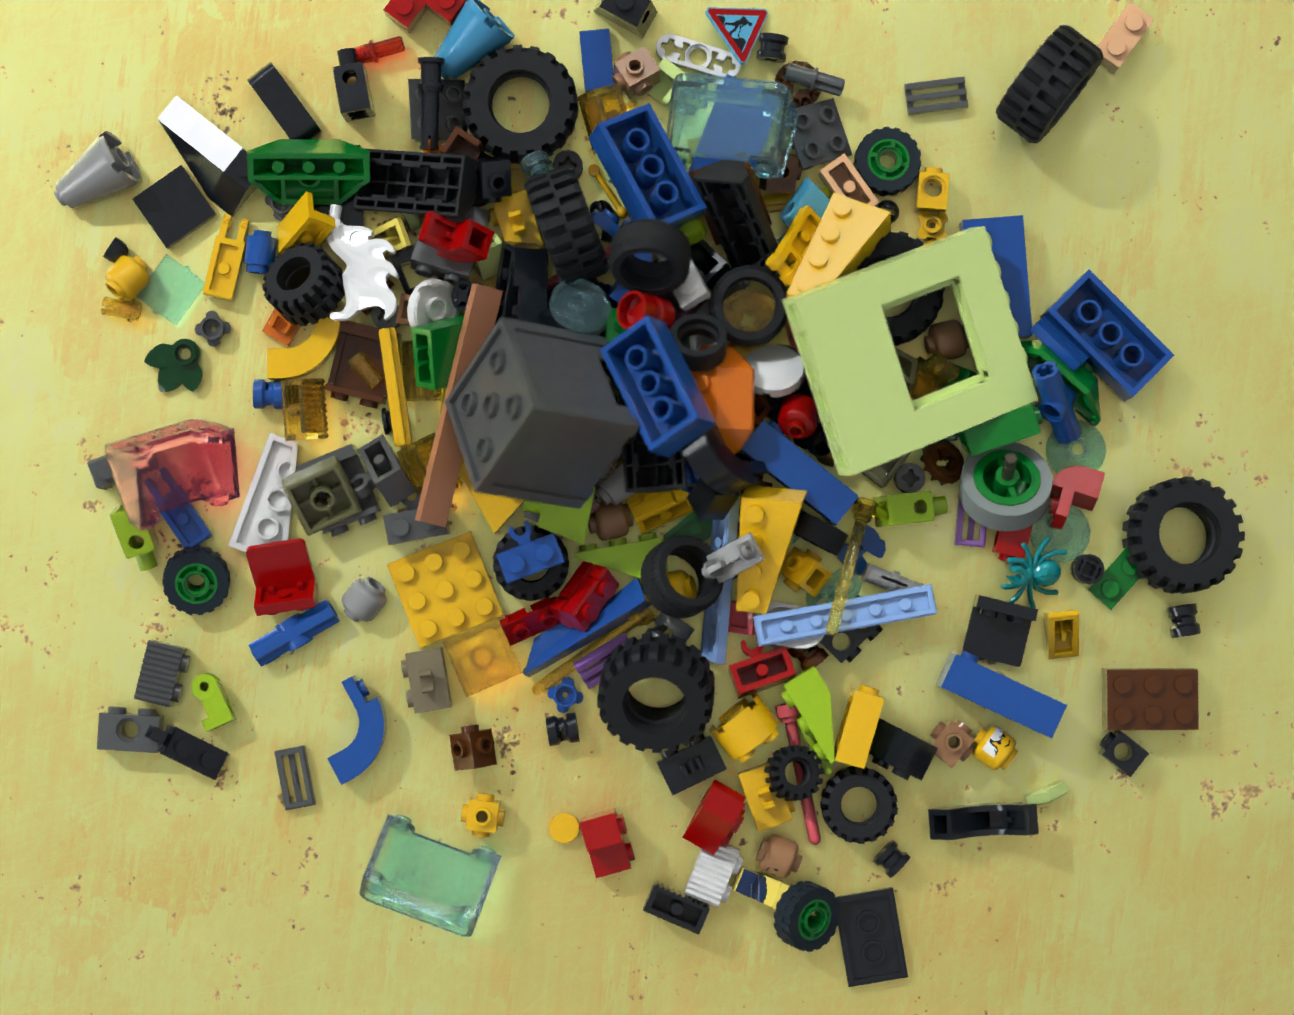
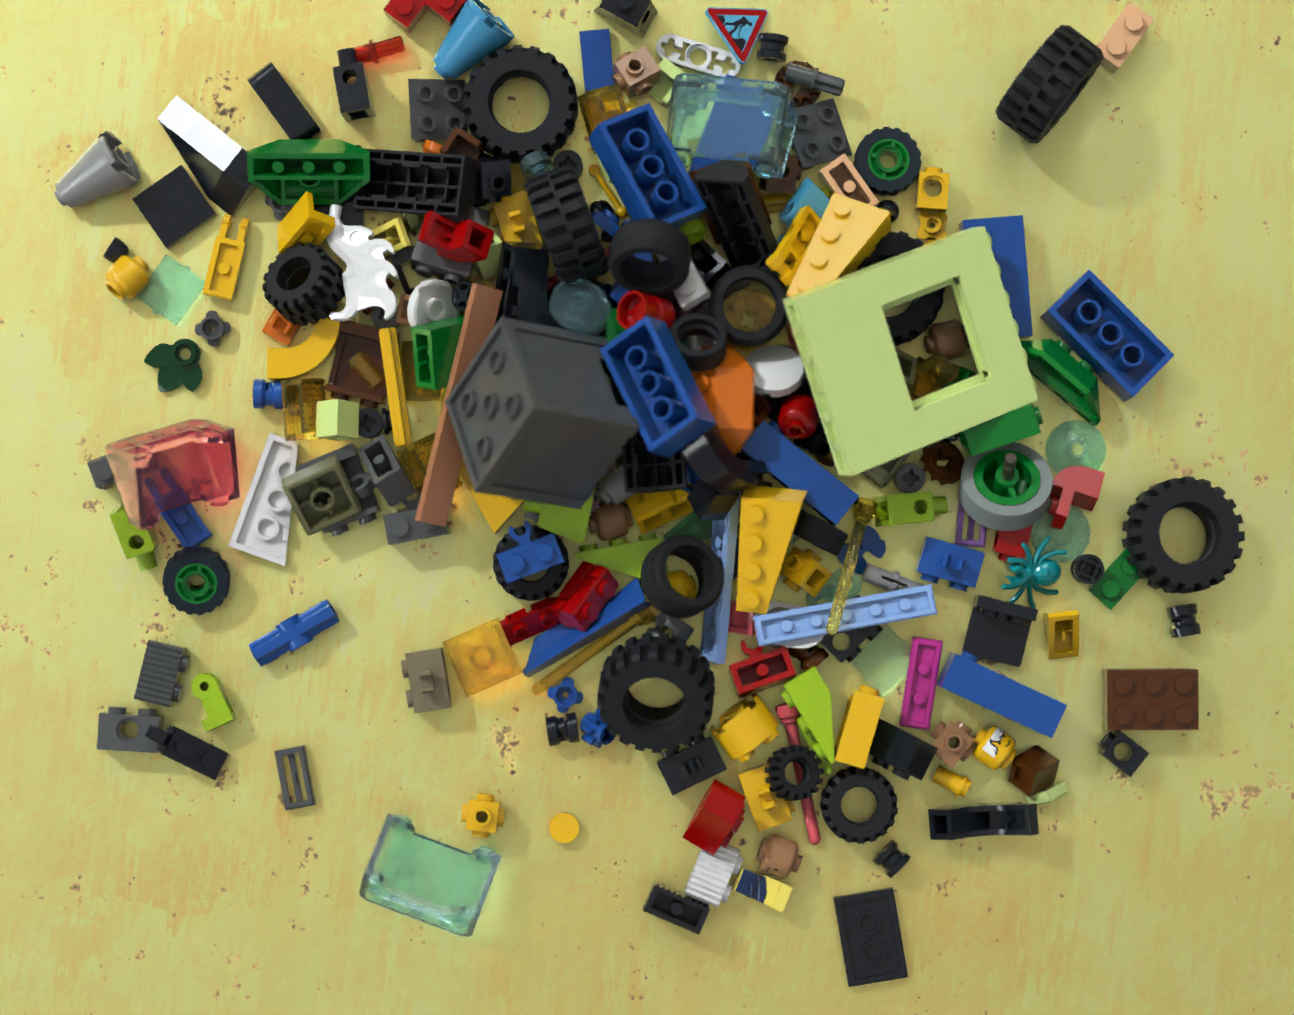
clear yellow pin [101,296,142,322] -> none
blue brick [244,230,277,275] -> none
red bracket [246,538,318,616] -> none
blue arch [327,675,387,785] -> none
light grey head [342,577,387,622] -> none
yellow plate [387,531,504,648] -> none
black pin [417,57,445,151] -> none
reddish brown brick [449,724,497,771] -> none
medium lavender tile [573,632,628,689] -> none
red brick [579,808,635,878] -> none
light grey hinge [701,532,765,584] -> none
black wheel [773,881,840,952] -> none
dark grey tile [904,76,968,115] -> none
blue tile [1030,315,1090,371] -> none
blue piece [1032,361,1082,444] -> none
none -> yellowish green panel [315,399,359,441]
none -> black wheel [359,408,384,439]
none -> blue gear [580,708,616,748]
none -> clear light blue piece [851,624,910,696]
none -> dark pink tile [899,636,943,730]
none -> blue brick [915,536,985,592]
none -> yellow pin [931,765,972,797]
none -> reddish brown panel [1008,746,1060,797]

